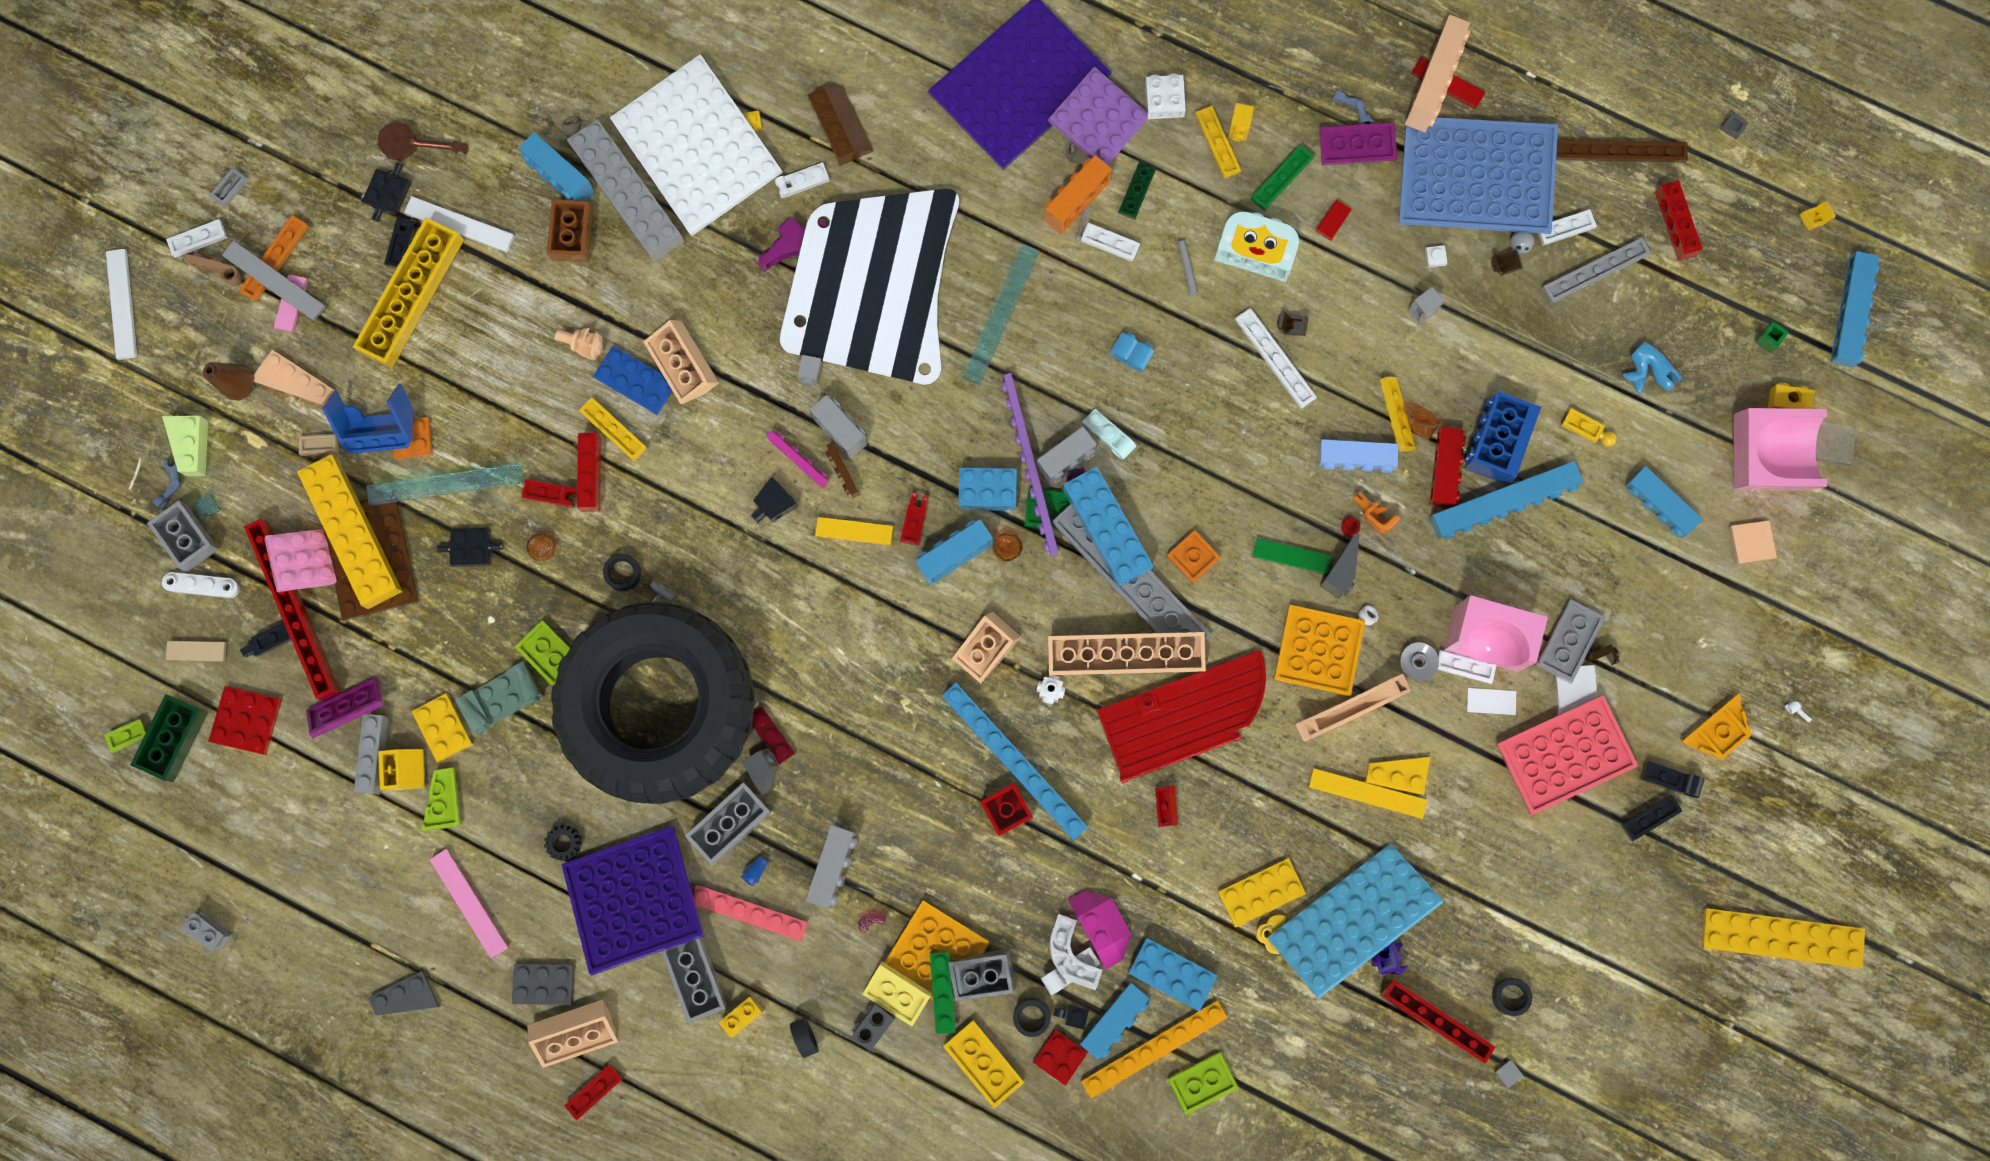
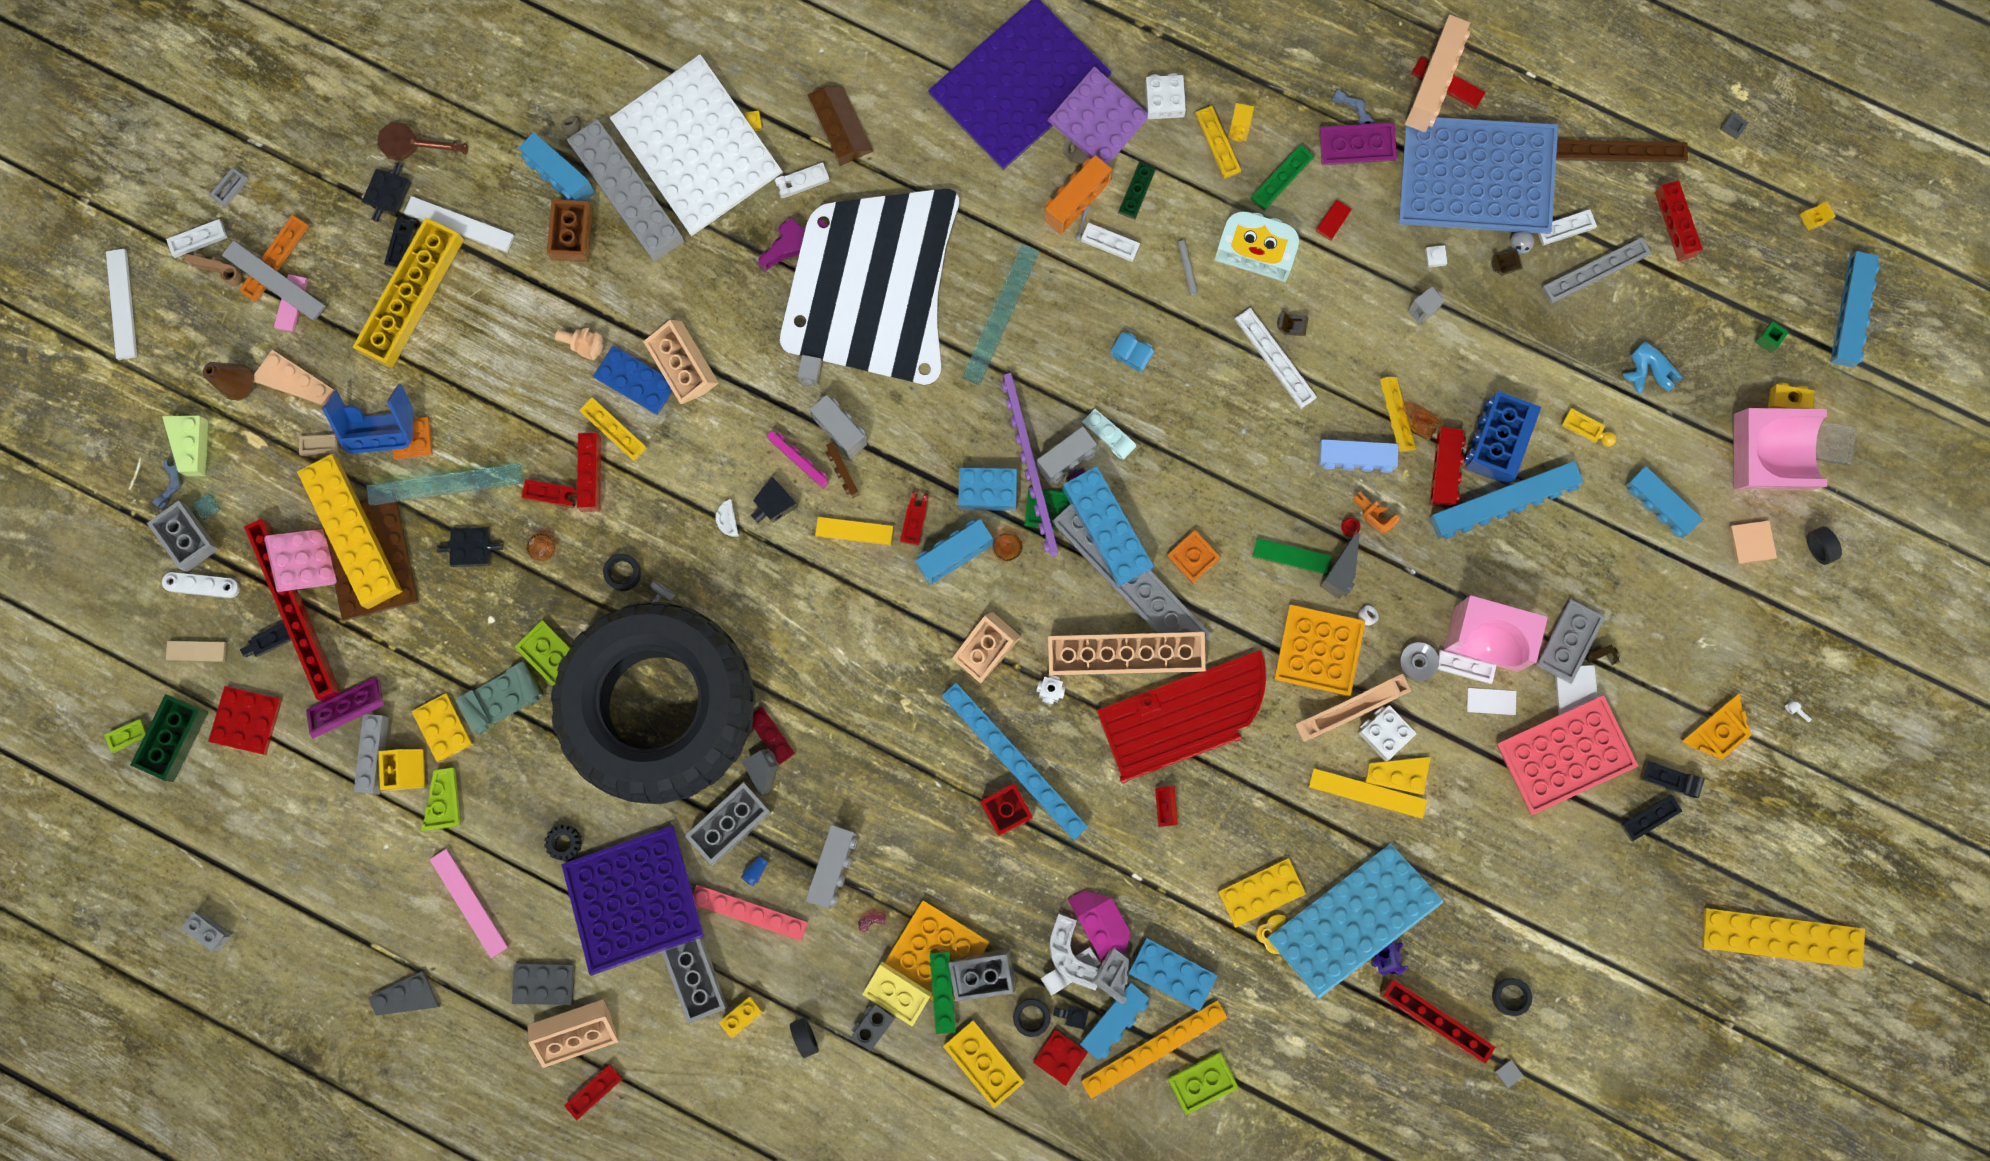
none -> white plate [716,499,739,537]
none -> light grey wing [1092,948,1129,1004]
none -> white brick [1358,705,1416,762]
none -> black tyre [1806,526,1842,565]

